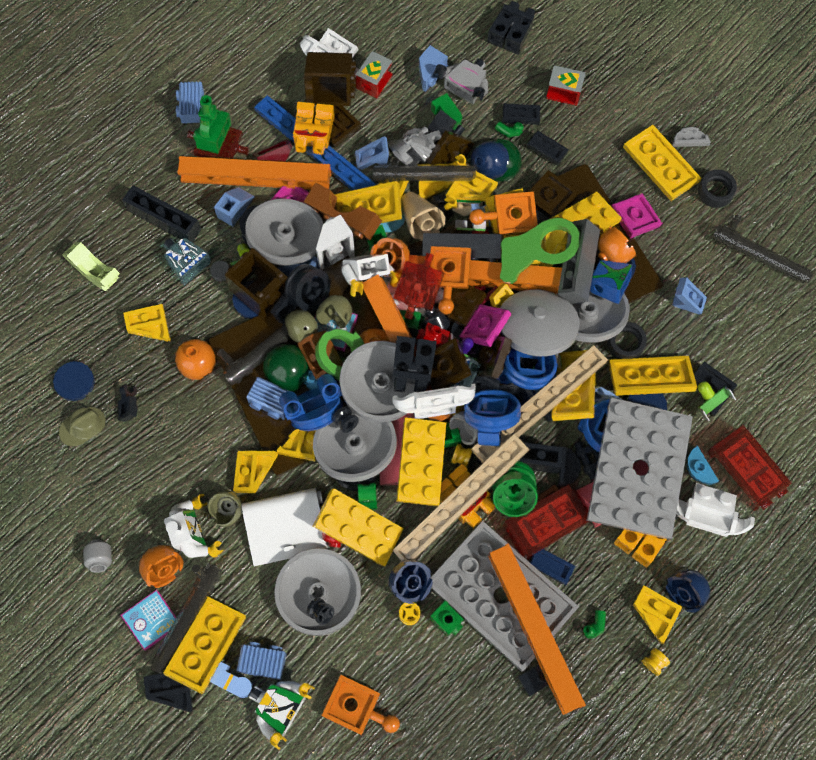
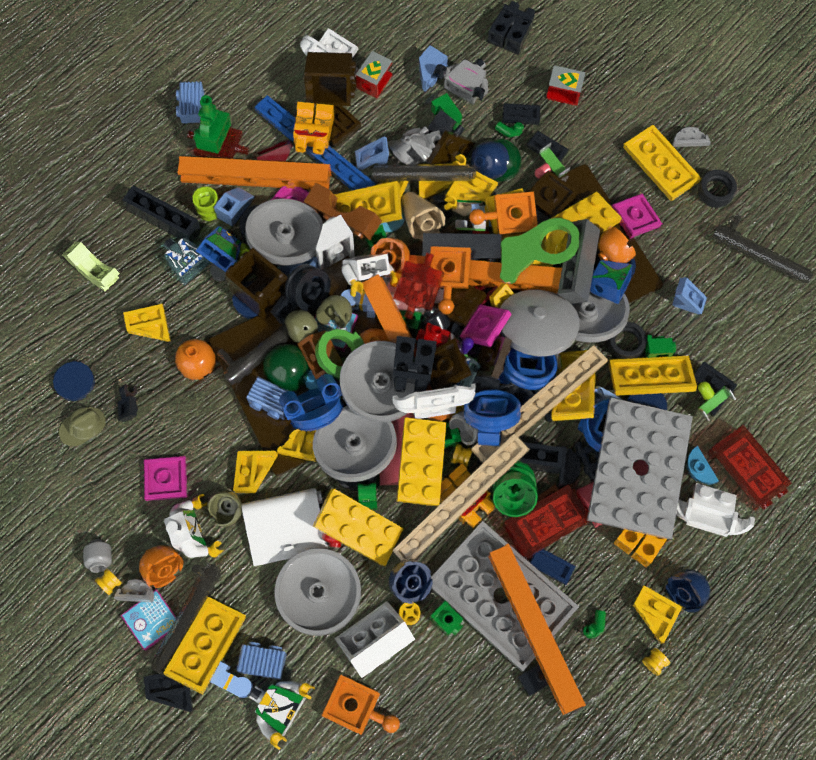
black wheel [307,598,334,625] -> none
black wheel [332,406,359,433] -> none
none -> yellow wheel [95,568,122,595]
none -> light grey plate [114,579,154,602]
none -> dark pink tile [144,456,187,501]
none -> lime wheel [193,187,219,221]
none -> blue torso [196,226,241,272]
none -> white slope [334,601,415,678]
none -> light blue leg [341,289,376,318]
none -> piece [534,143,570,179]
none -> green brick [645,335,676,358]

